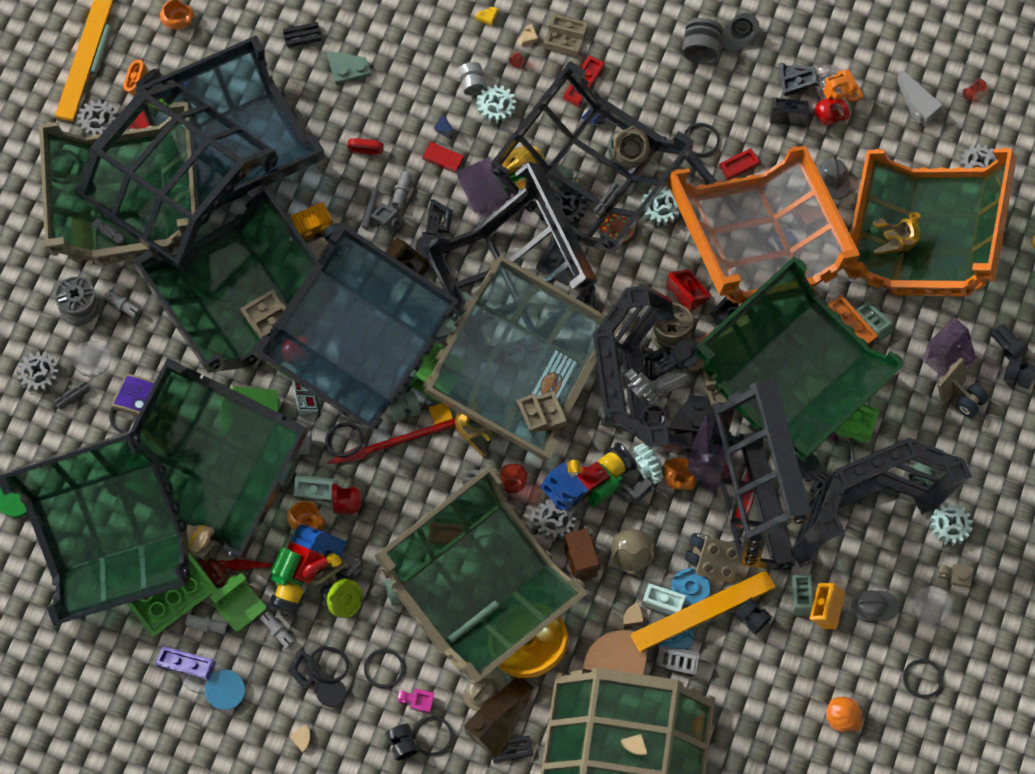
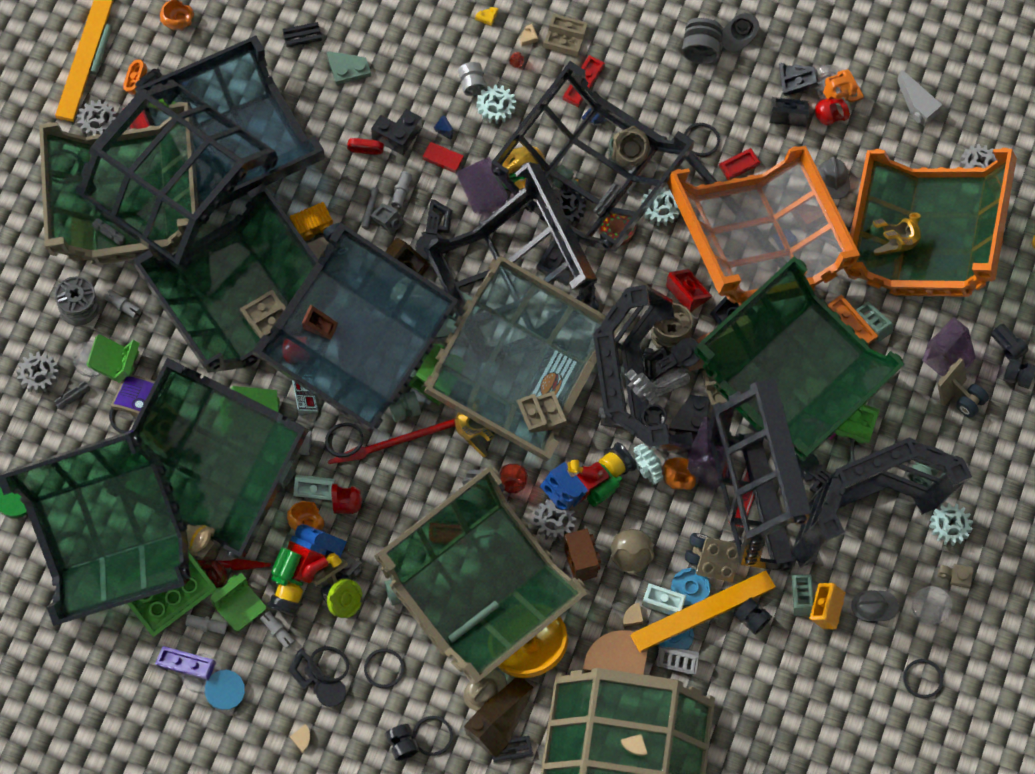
dark pink plate [397,688,434,714] -> none
light orange tile [428,403,453,425] -> none
dark grey bracket [621,479,652,505] -> none
orange hair [826,696,863,733] -> none
clear red piece [963,78,987,101] -> none
none -> bright green bracket [87,335,140,383]
none -> copper slope [302,305,338,340]
none -> black brick [371,109,422,155]

